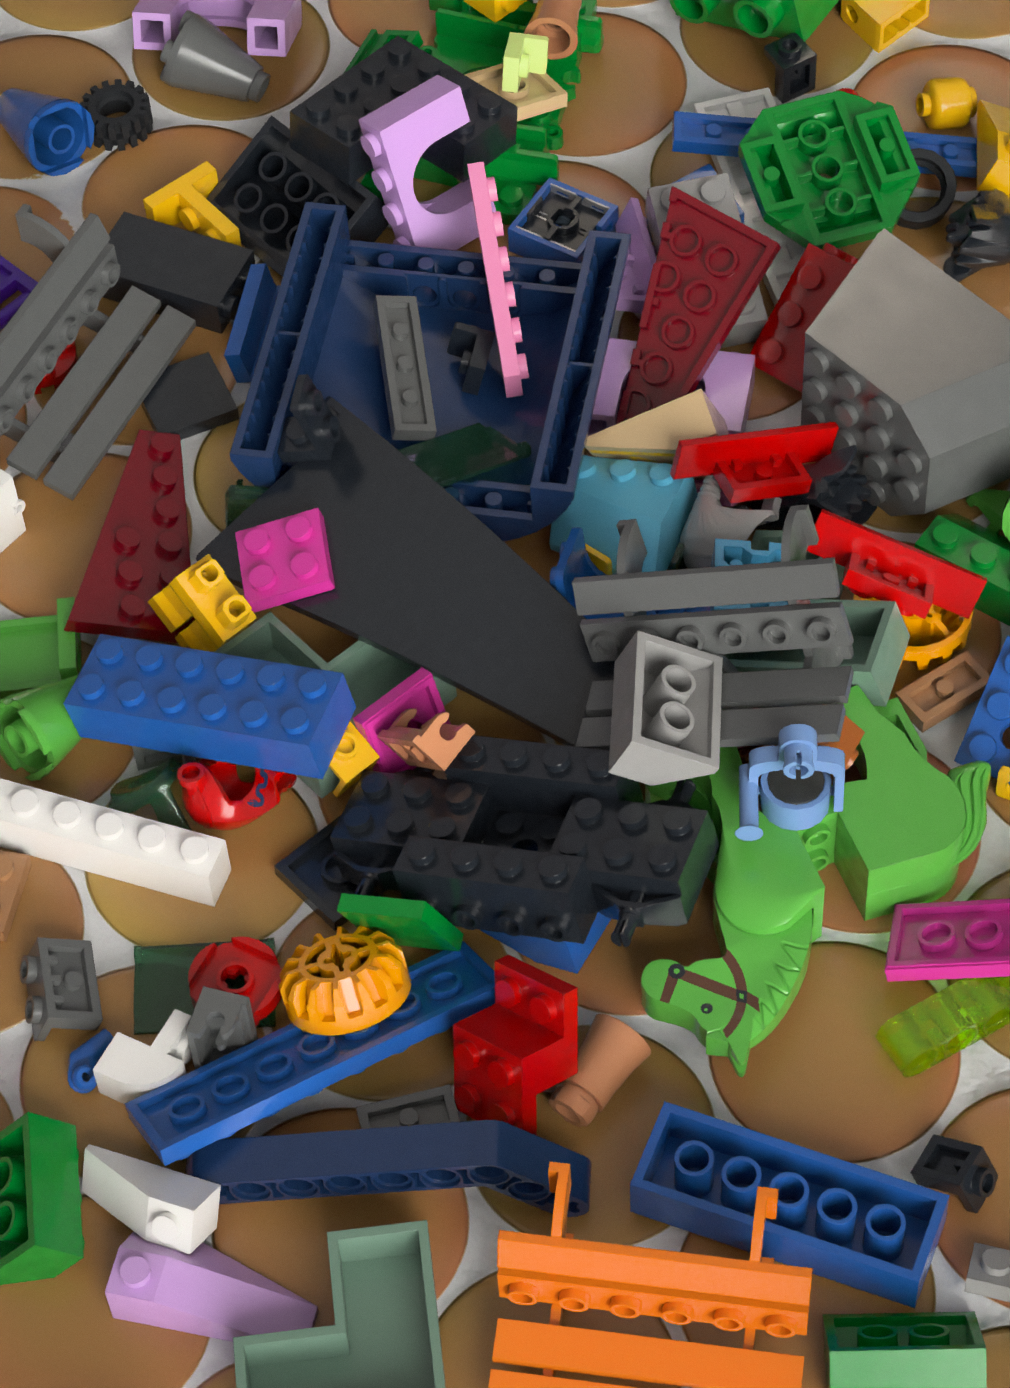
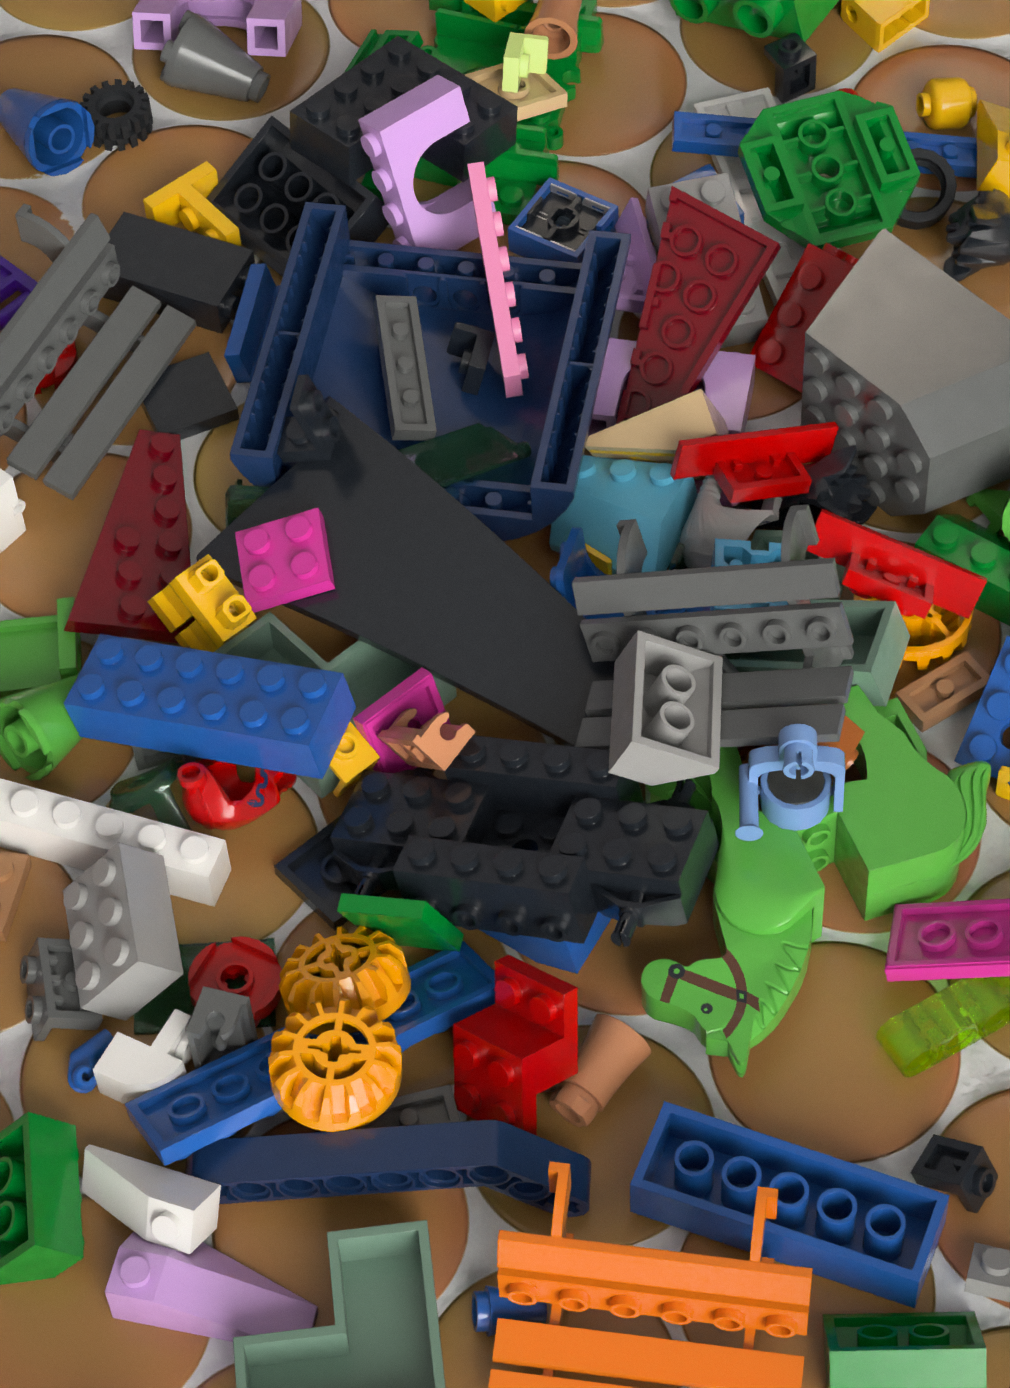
none -> light grey brick [63,842,184,1021]
none -> light orange gear [268,998,402,1132]
none -> blue cone [472,1285,547,1337]

